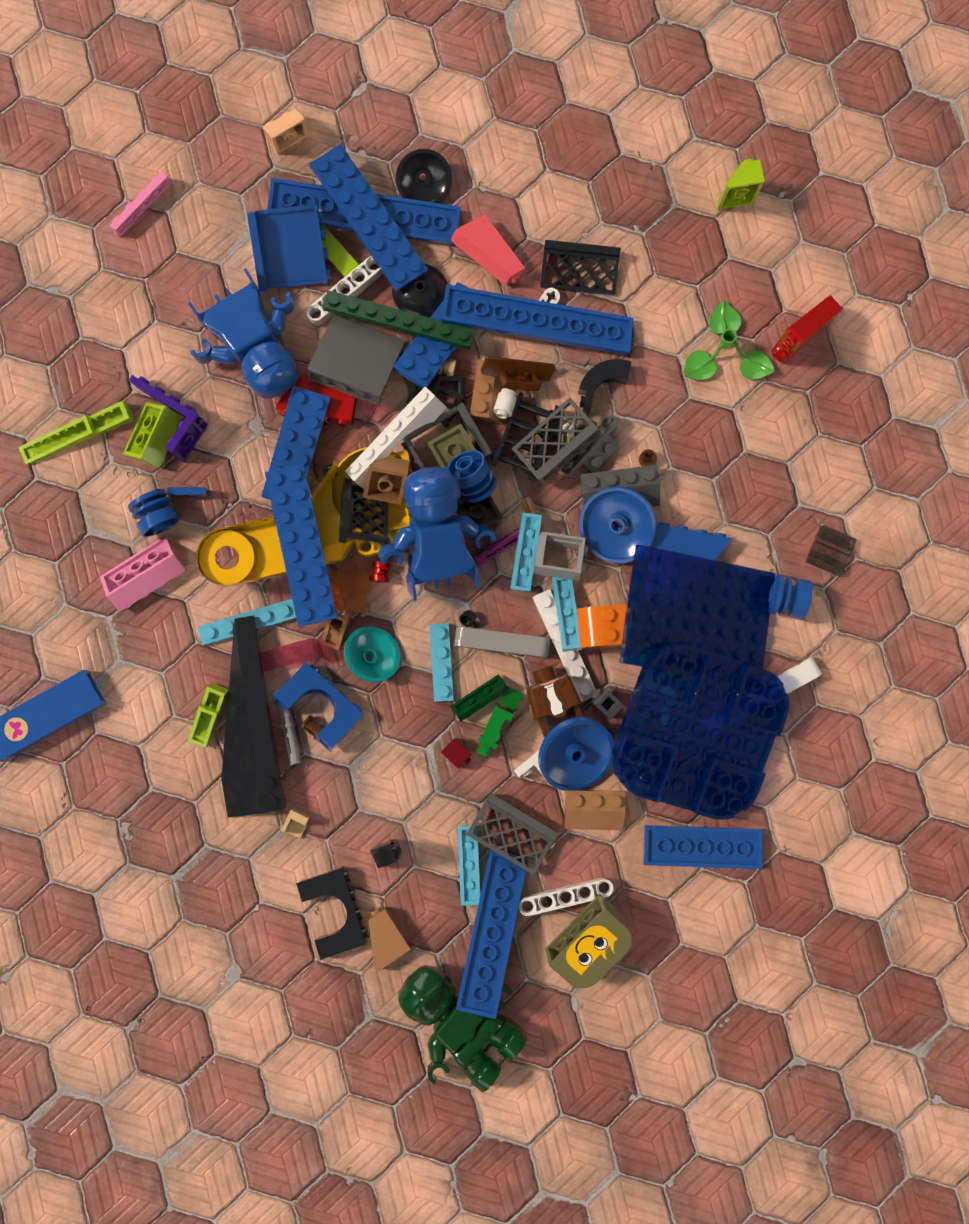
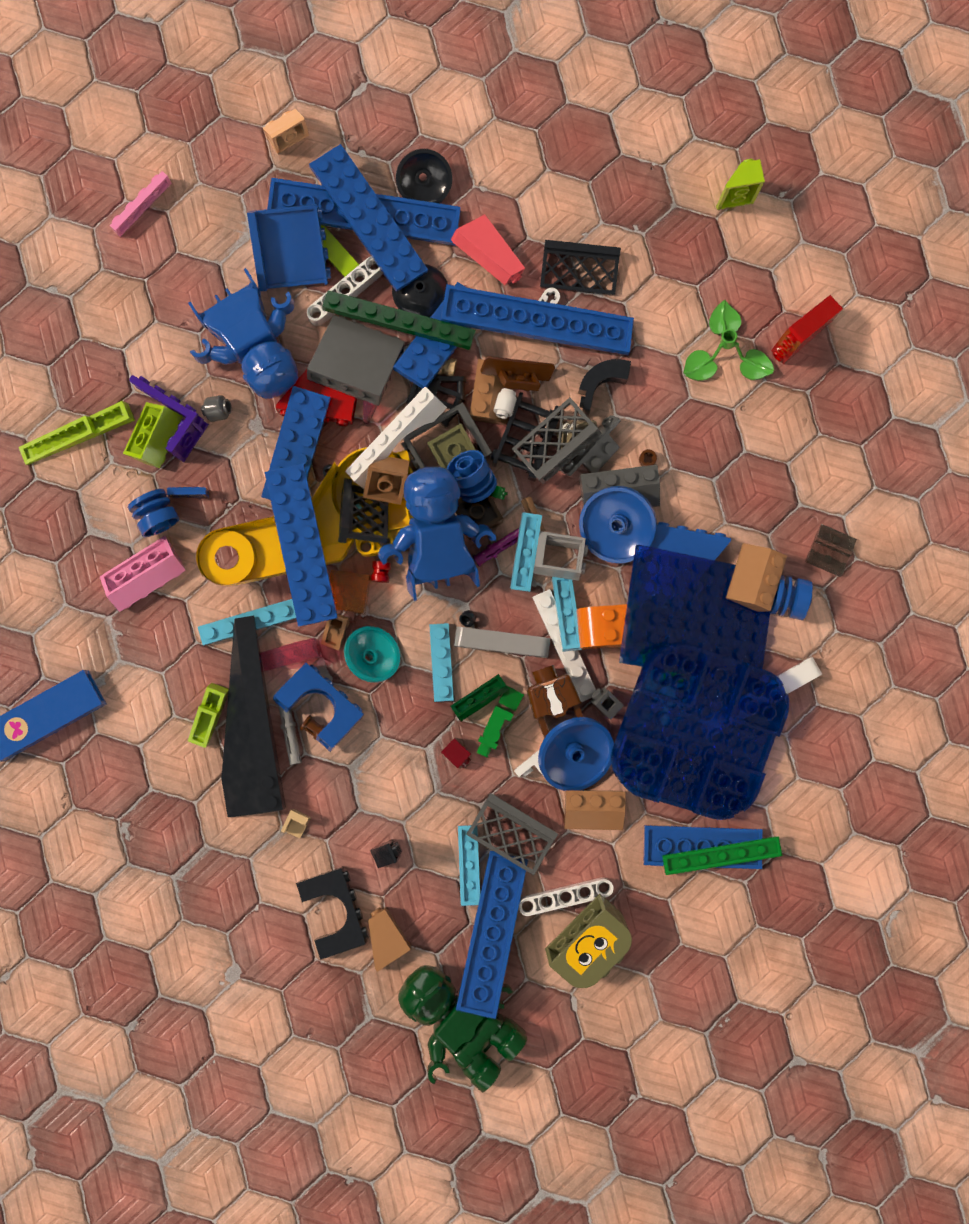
none -> dark grey head [201,395,232,422]
none -> green plate [490,486,508,500]
none -> green tile [662,836,782,875]
none -> medium nougat slope [726,543,787,612]

